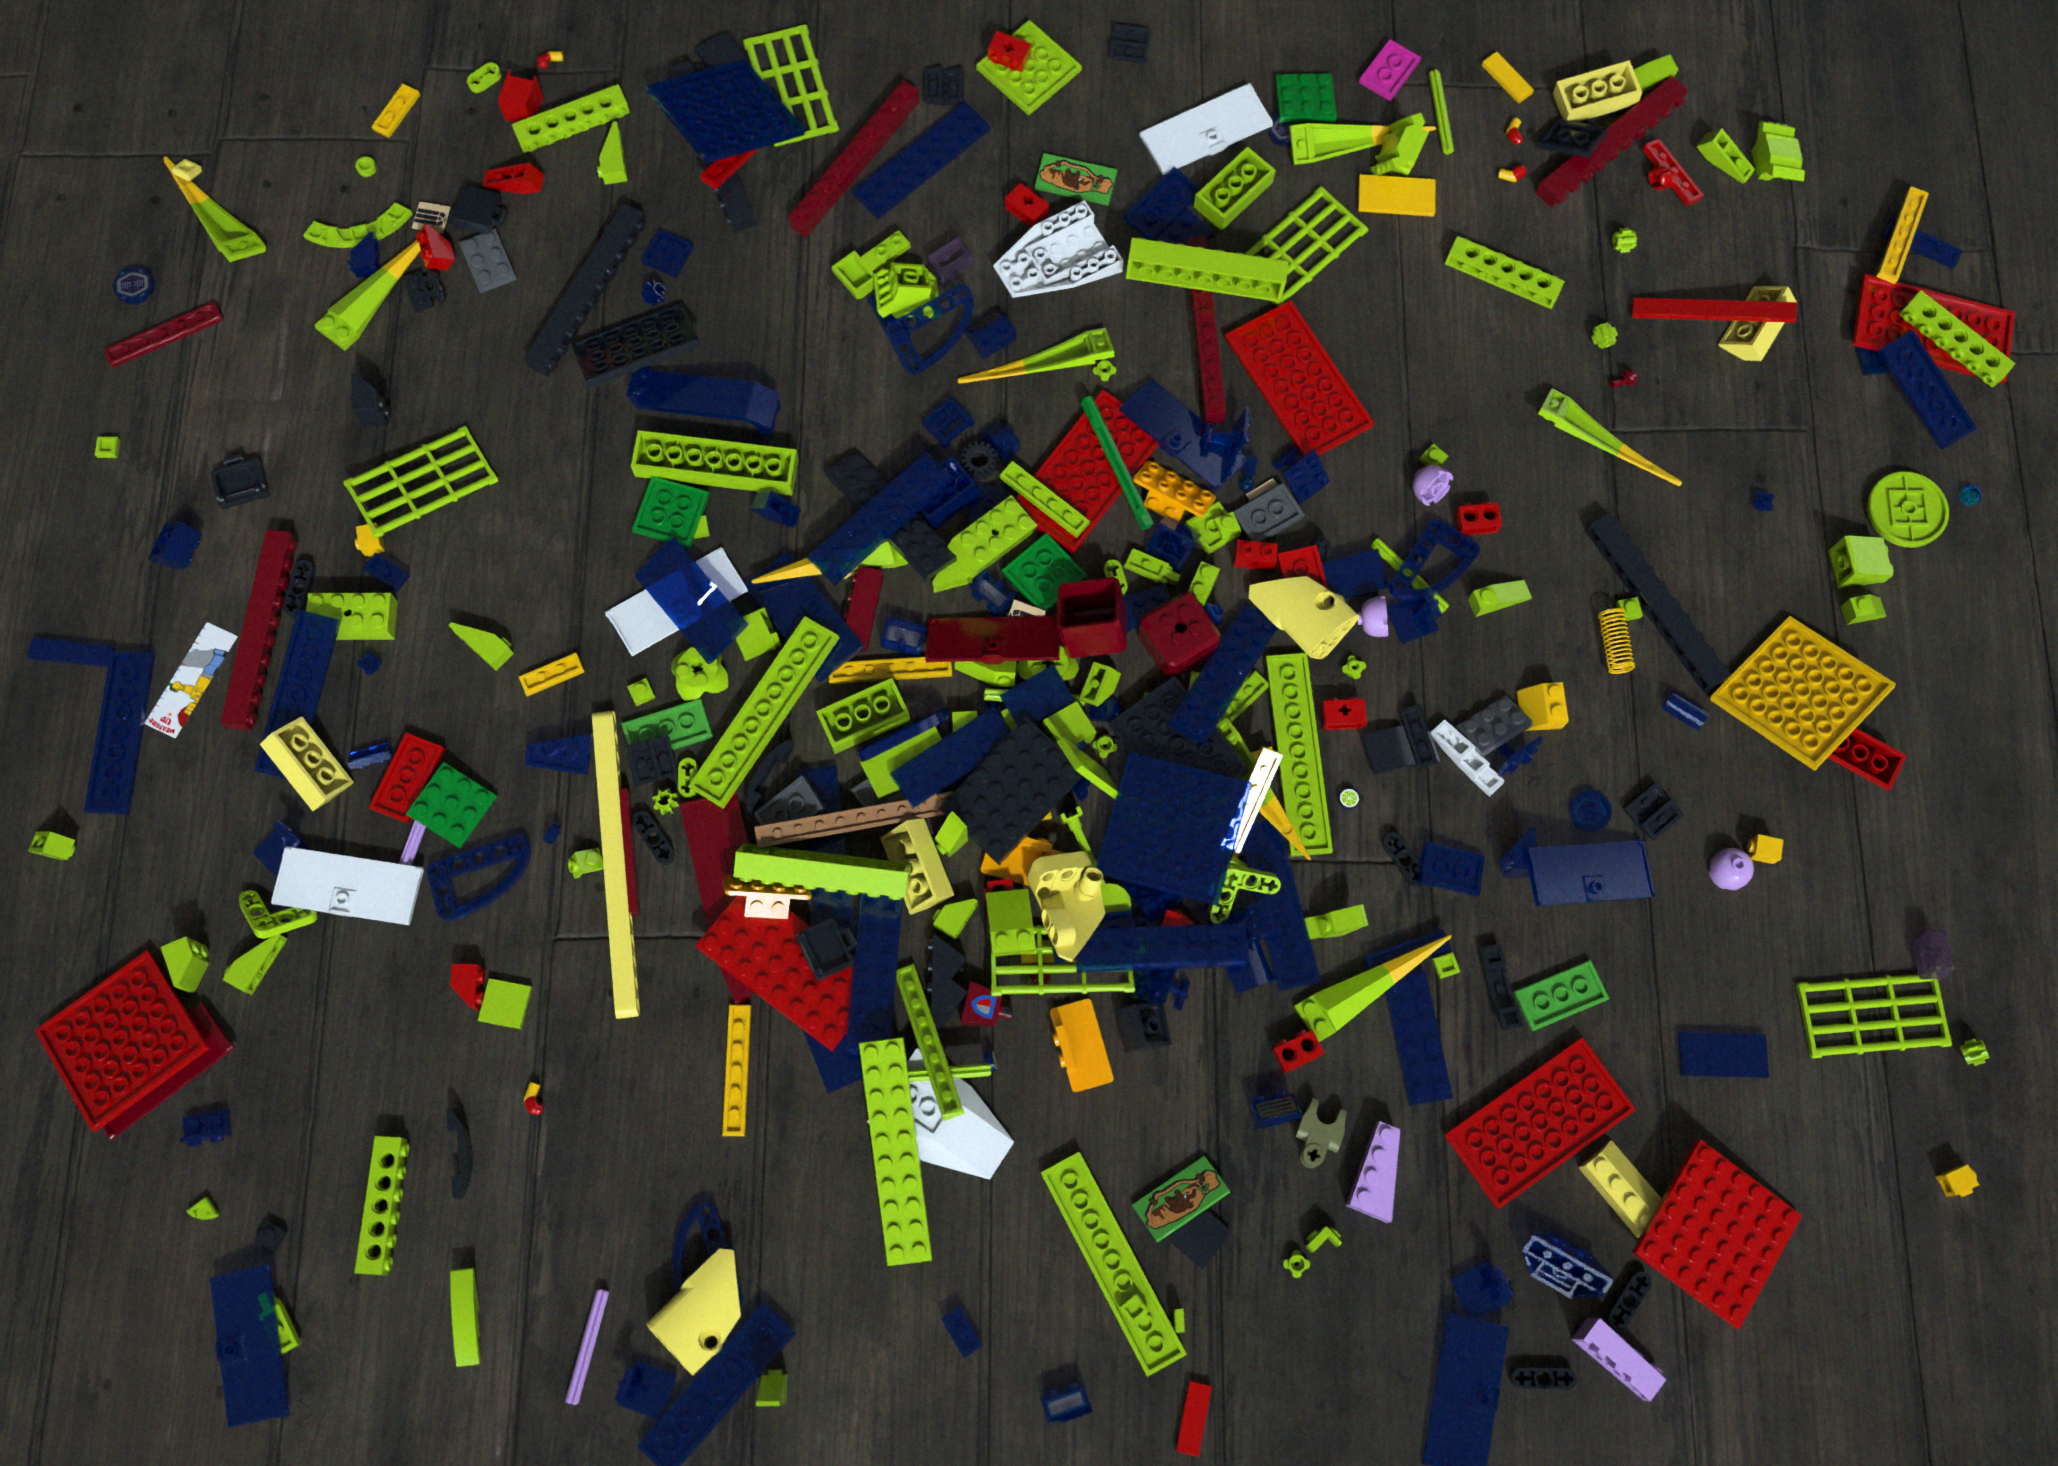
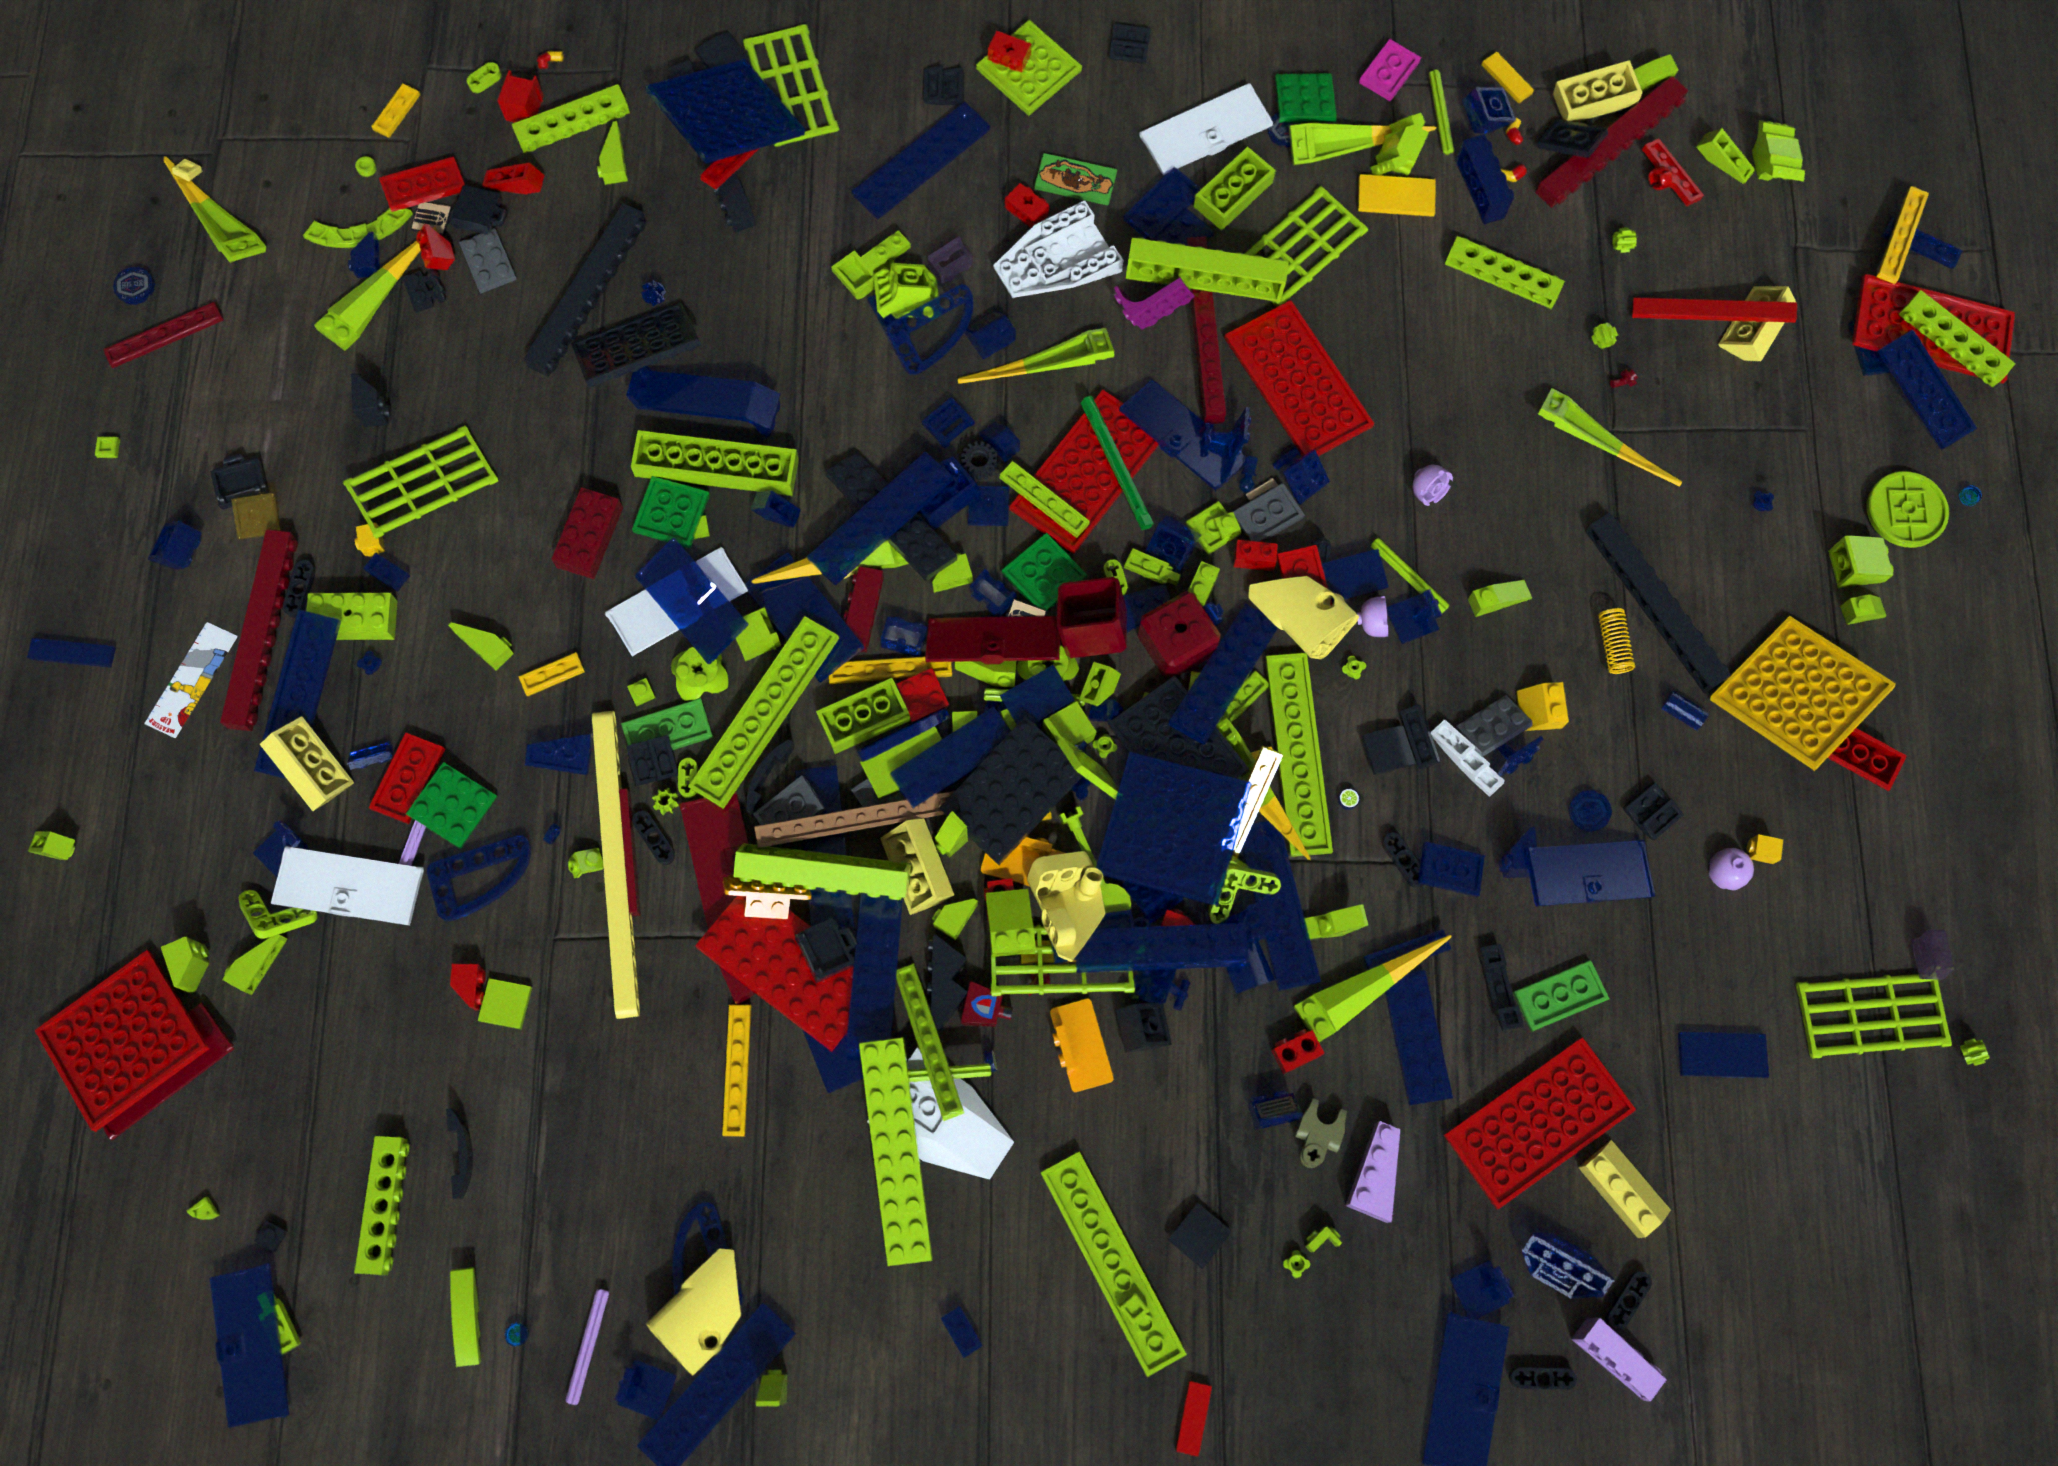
clear blue plate [84,652,155,815] -> none
clear blue bracket [179,1109,232,1147] -> none
red arm [524,1082,543,1115] -> none
clear blue tile [641,229,694,278] -> none
dark red brick [789,80,919,238] -> none
lime brick [947,495,1037,578] -> none
clear blue window [1040,1381,1093,1428] -> none
lime plate [1093,359,1116,382] -> none
tile [1132,1156,1230,1243] -> none
light orange bracket [1133,461,1216,524] -> none
lime tile [1173,1309,1185,1333] -> none
red brick [1320,697,1367,730] -> none
clear blue beam [1388,519,1480,601] -> none
lime plate [1419,443,1448,466] -> none
lime tile [1432,952,1460,979] -> none
red brick [1454,501,1502,536] -> none
lime plate [1616,597,1643,622] -> none
red plate [1632,1139,1802,1329] -> none
yellow brick [1935,1164,1979,1197] -> none
none -> clear yellow tile [231,493,280,540]
none -> red plate [379,157,465,212]
none -> tile [505,1323,529,1346]
none -> dark red brick [552,487,623,579]
none -> red plate [895,668,949,723]
none -> magenta bracket [1114,278,1195,330]
none -> clear blue brick [1455,134,1514,225]
none -> clear blue slope [1462,87,1516,133]

